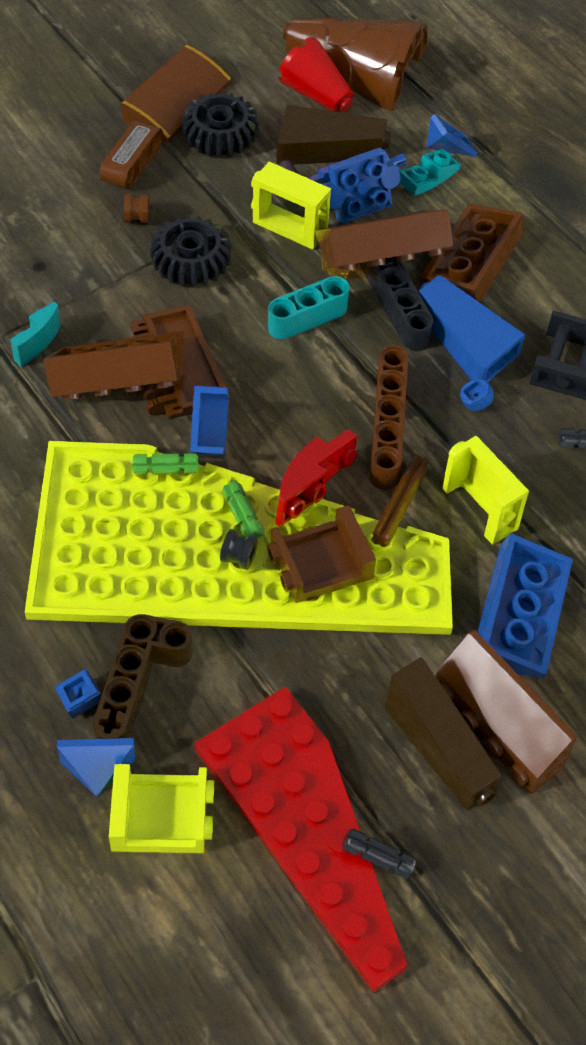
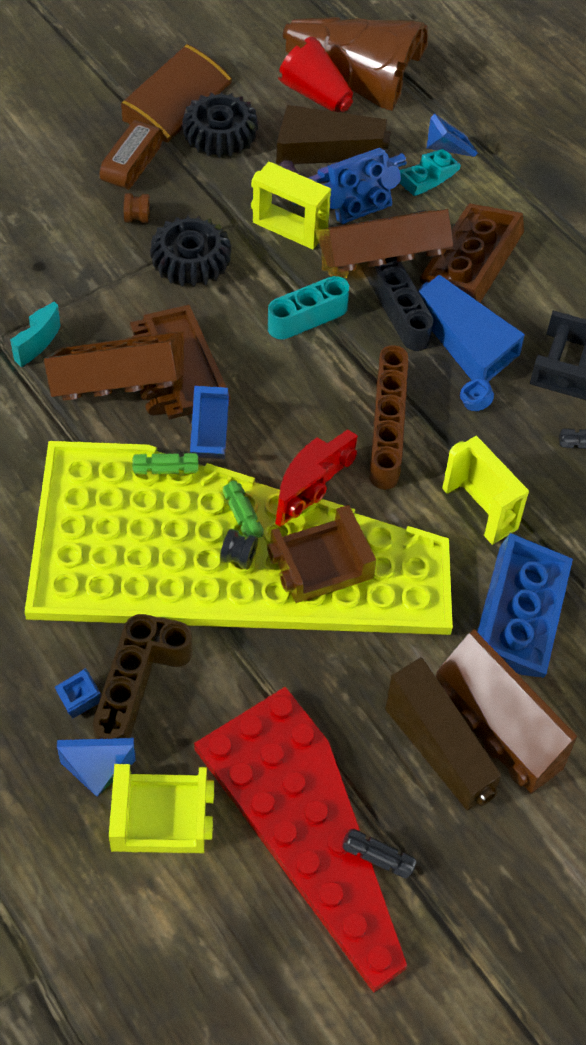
reddish brown axle [372,455,429,547] -> none

